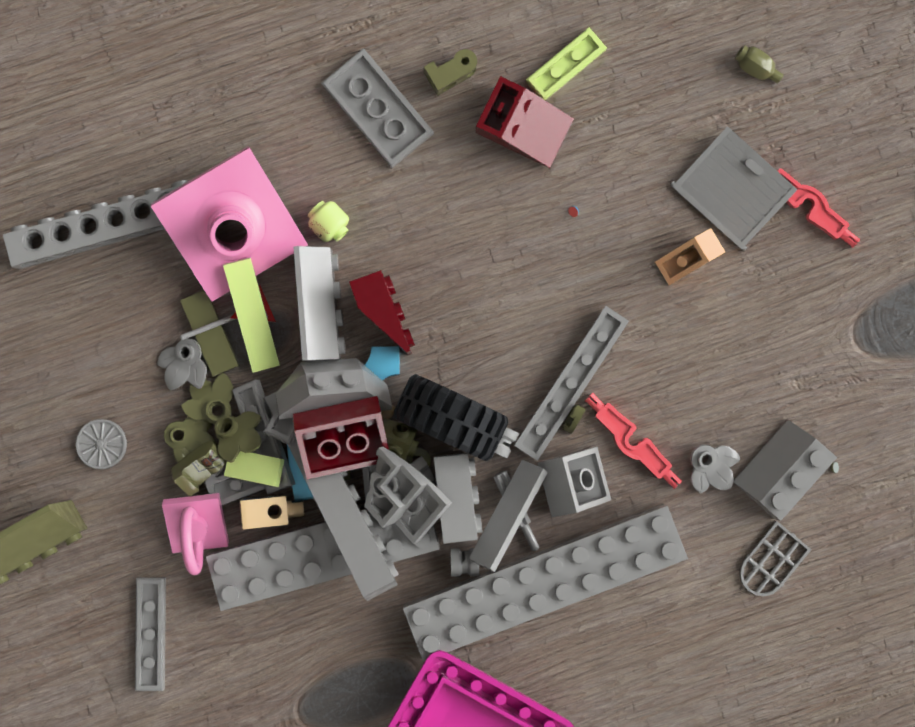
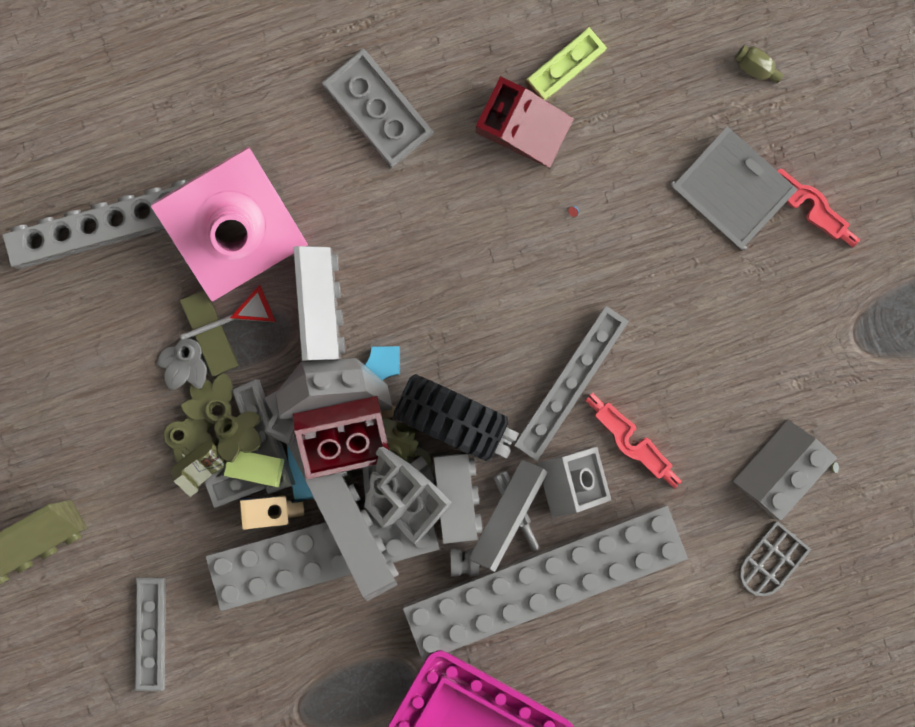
light grey wheel [76,419,127,469] -> none
bright pink tile [162,493,229,575] -> none
yellowish green tile [223,257,280,373] -> none
yellowish green head [308,201,349,242] -> none
dark red slope [349,270,415,355] -> none
olive leg [424,49,477,96] -> none
olive tile [562,405,586,434] -> none
light nougat slope [655,229,725,285] -> none
light grey plate [690,444,740,493] -> none

